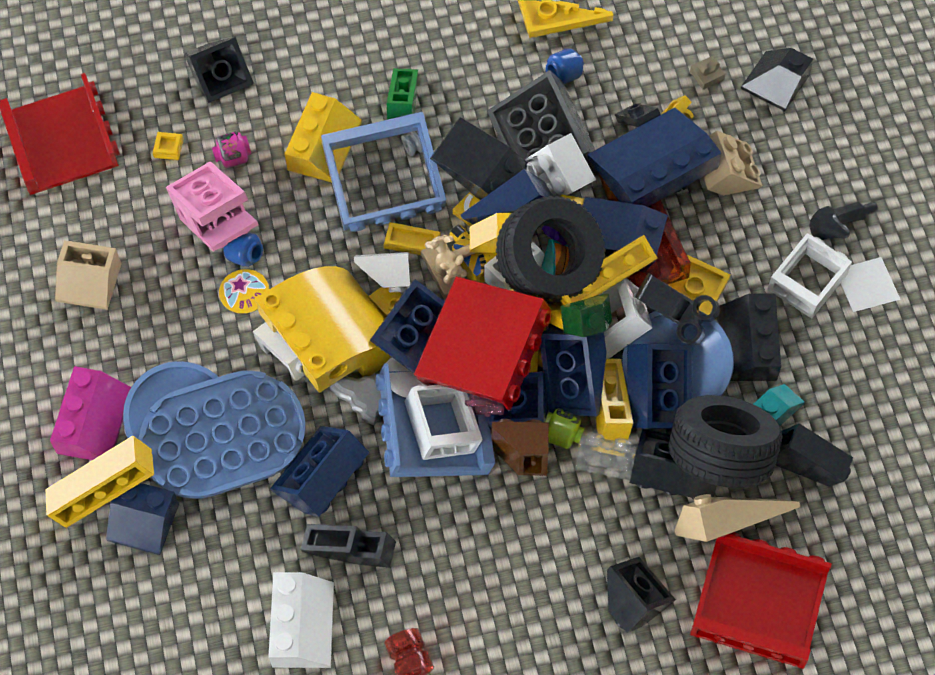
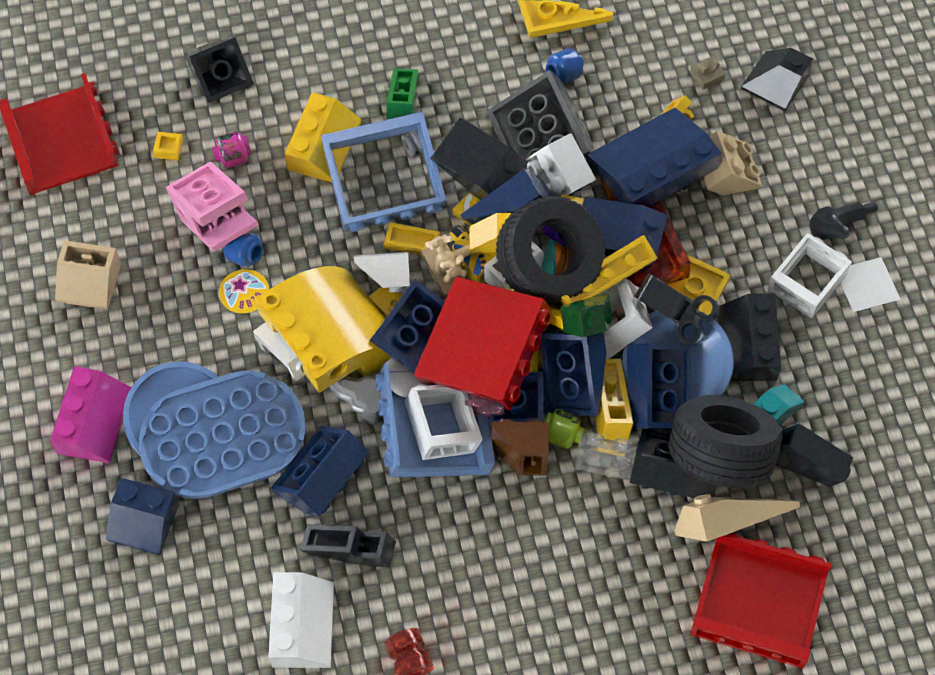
yellow brick [45,436,154,528] -> none
black slope [607,557,676,633] -> none
black plate [614,103,661,127] -> none

